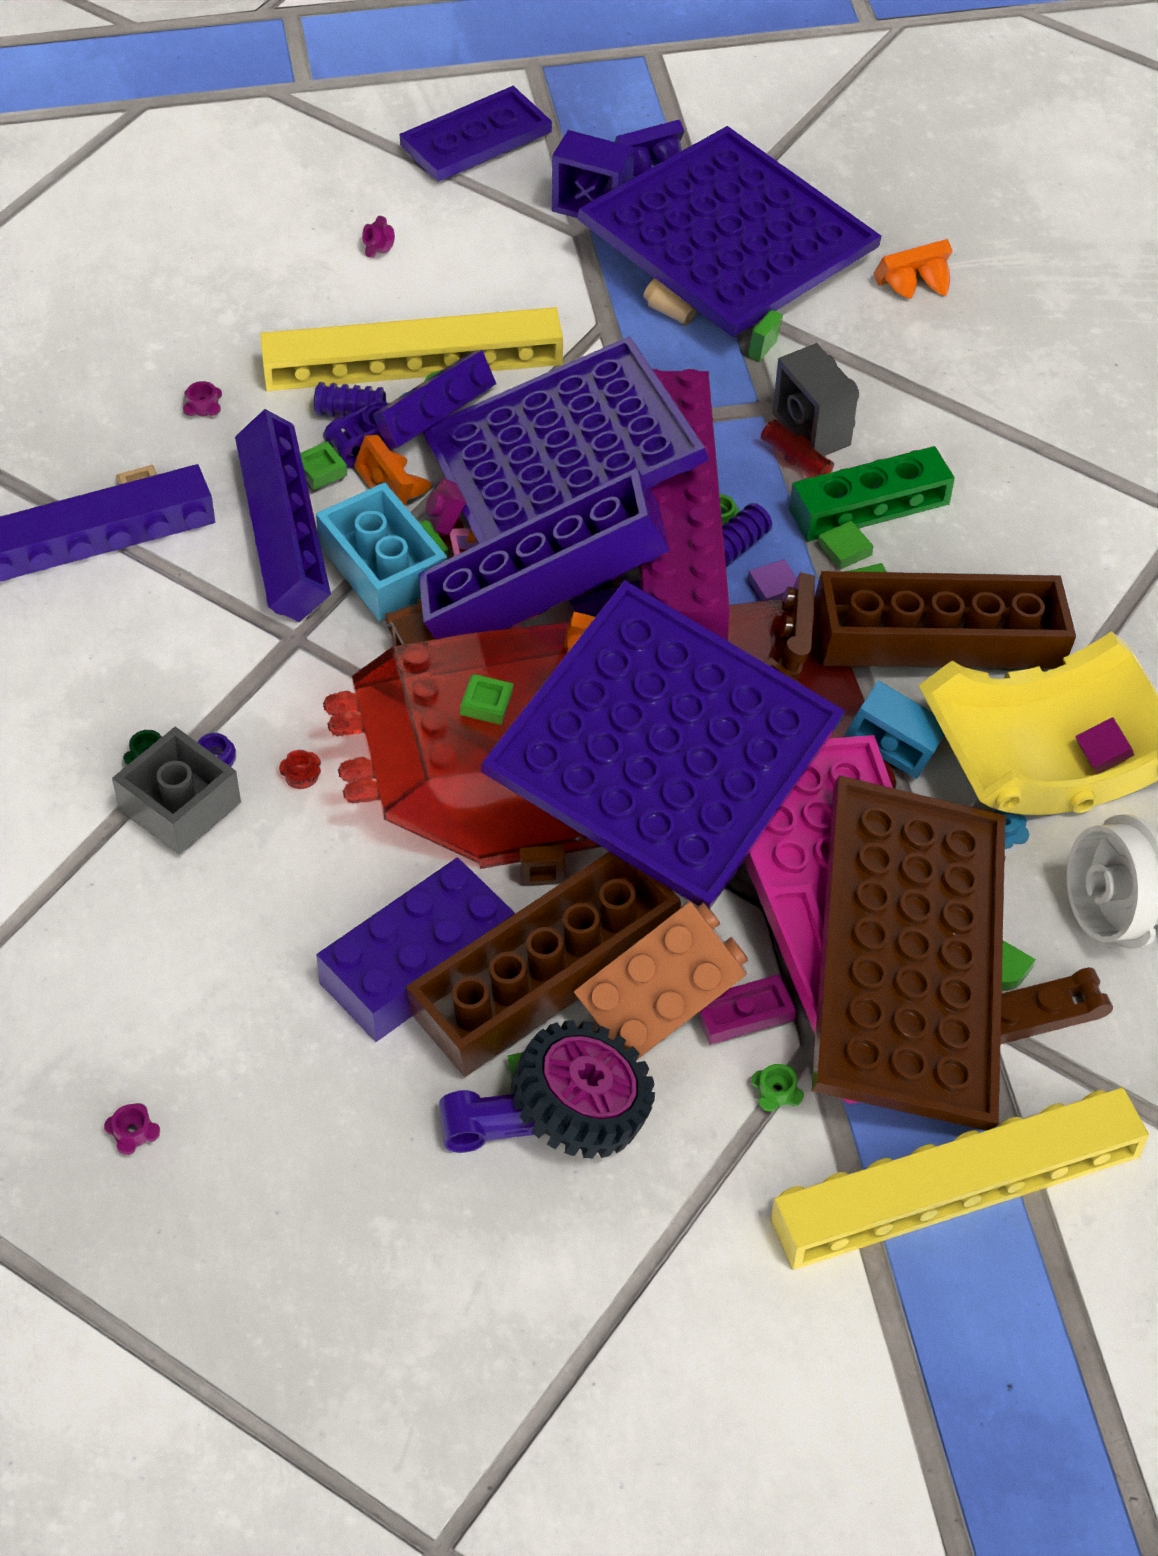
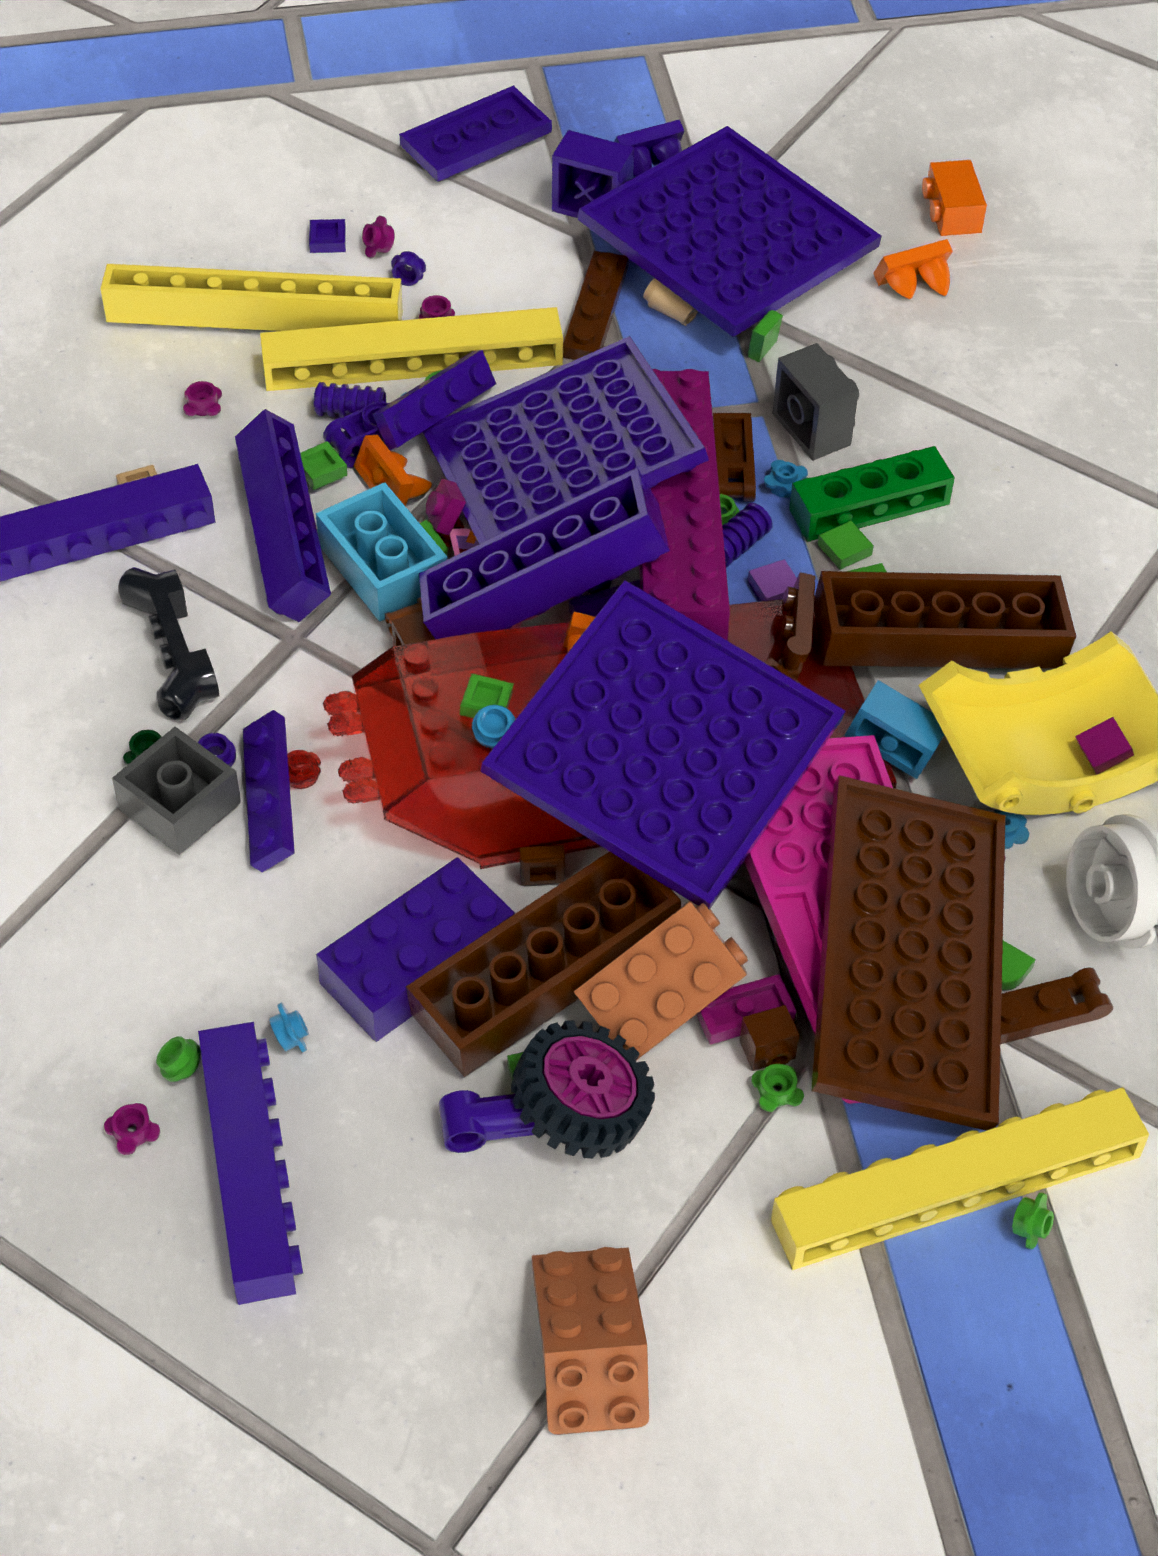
clear red pin [761,419,834,477] -> none
none -> light yellow brick [100,264,403,331]
none -> black plate [118,567,220,720]
none -> bright green plate [156,1036,201,1082]
none -> dark purple brick [198,1022,303,1305]
none -> dark purple plate [242,710,295,872]
none -> dark azure plate [269,1002,309,1052]
none -> dark purple tile [309,219,346,253]
none -> dark purple plate [391,251,426,286]
none -> magenta plate [419,295,455,319]
none -> dark azure plate [472,705,516,748]
none -> nougat bracket [532,1247,649,1435]
none -> reddish brown plate [563,251,629,360]
none -> reddish brown plate [713,413,756,502]
none -> reddish brown plate [740,1005,799,1071]
none -> dark azure plate [764,460,808,498]
none -> orange brick [922,160,987,236]
none -> bright green plate [1012,1192,1054,1250]

